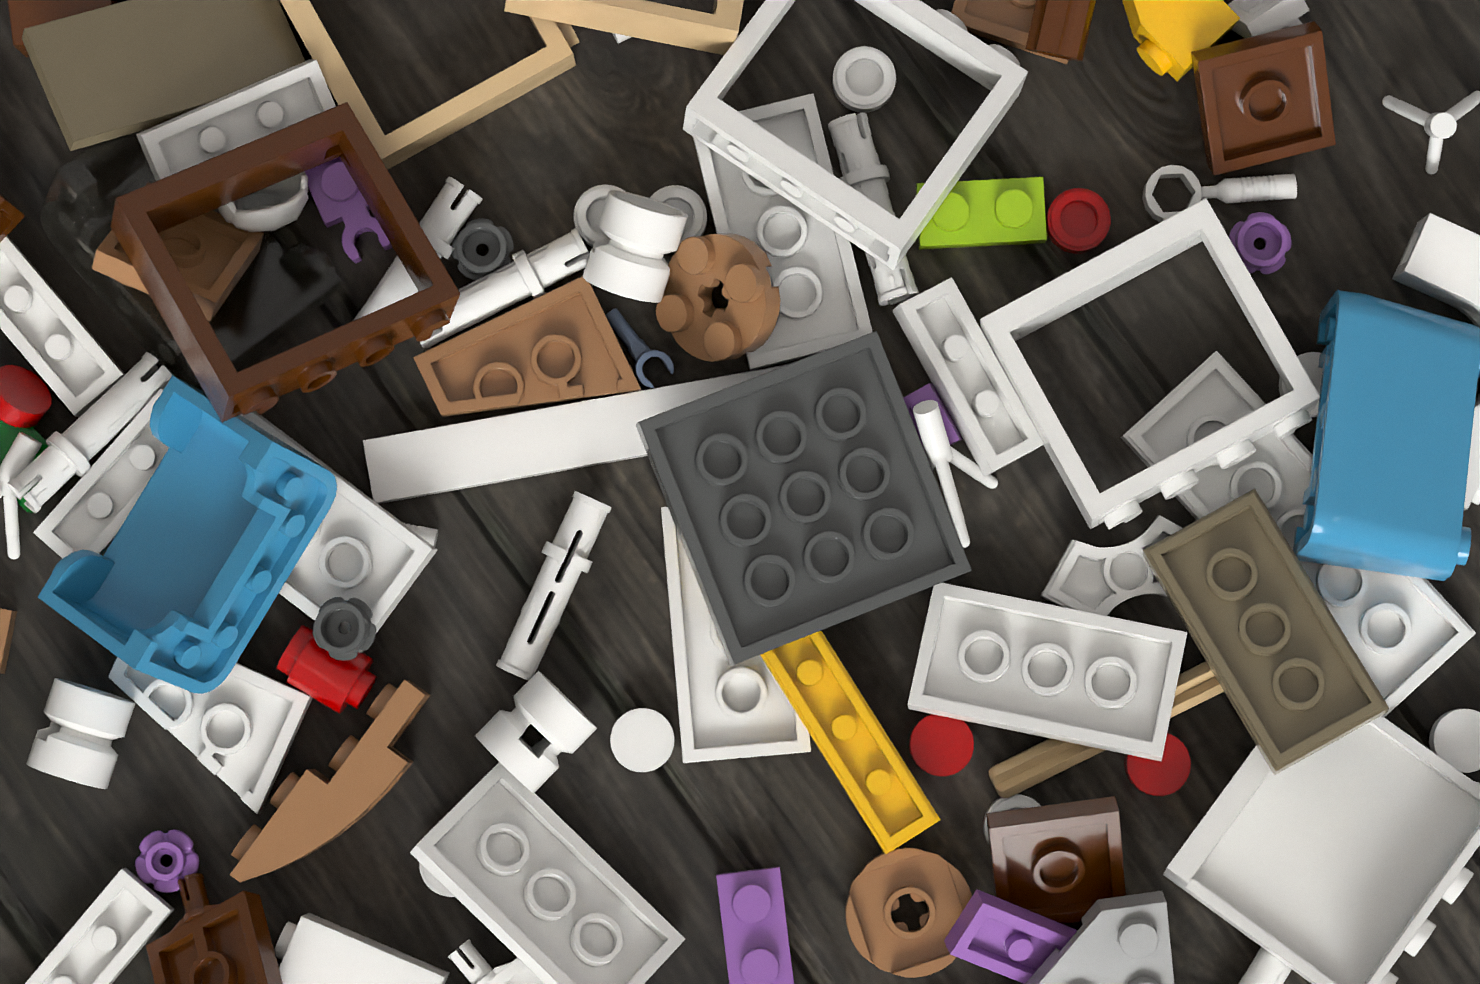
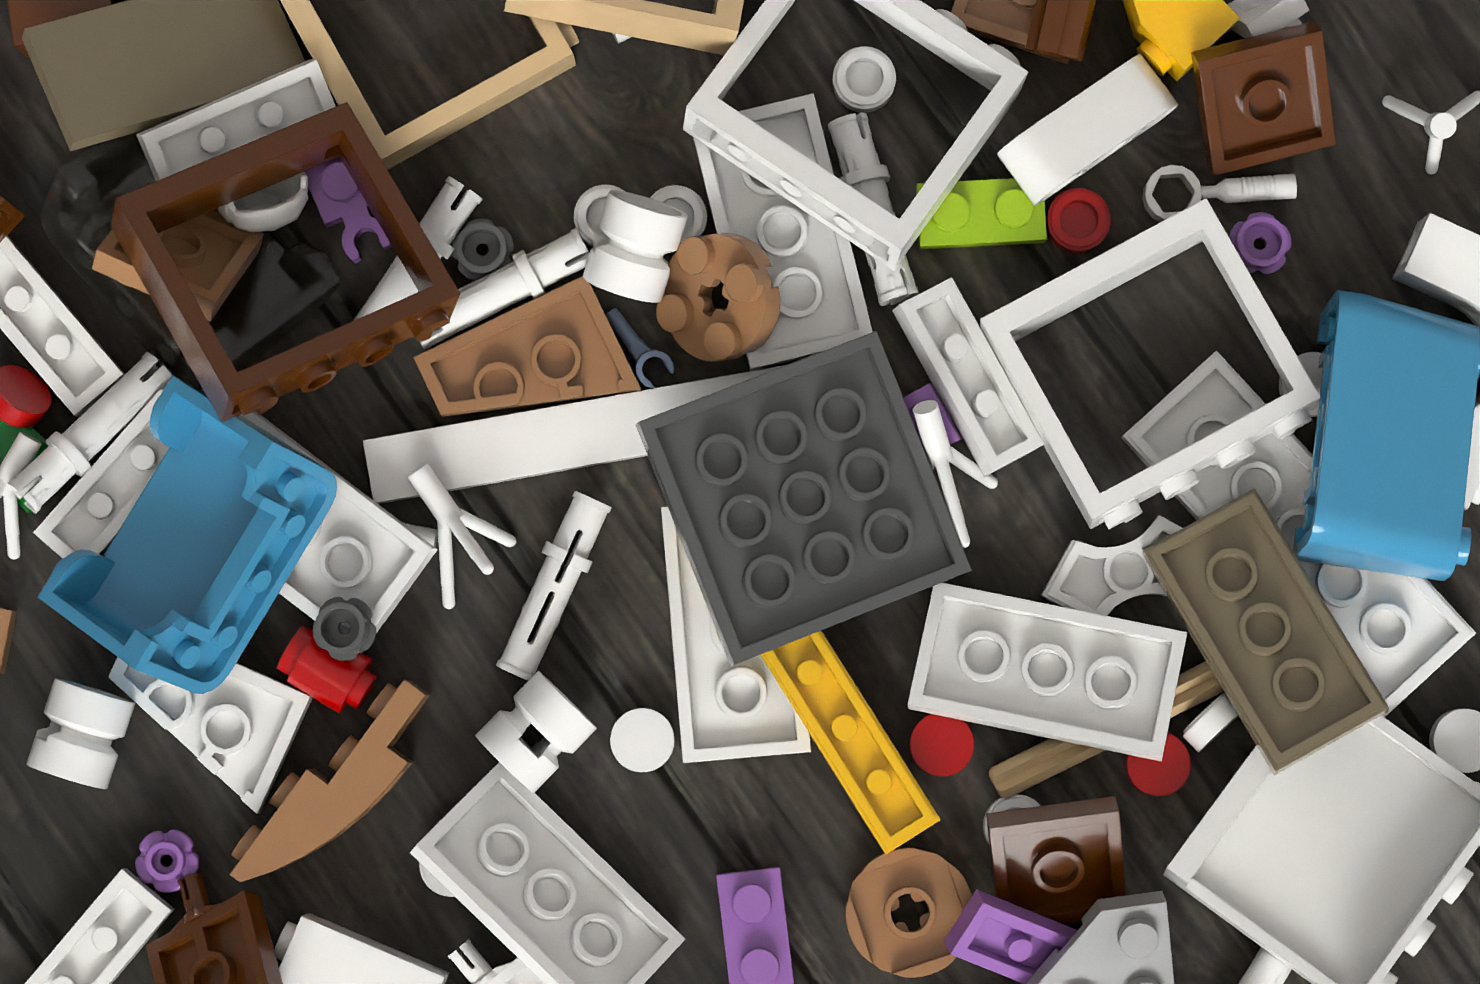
none -> white plant [407,463,516,609]
none -> white beam [997,54,1179,206]
none -> white tile [1183,692,1238,753]

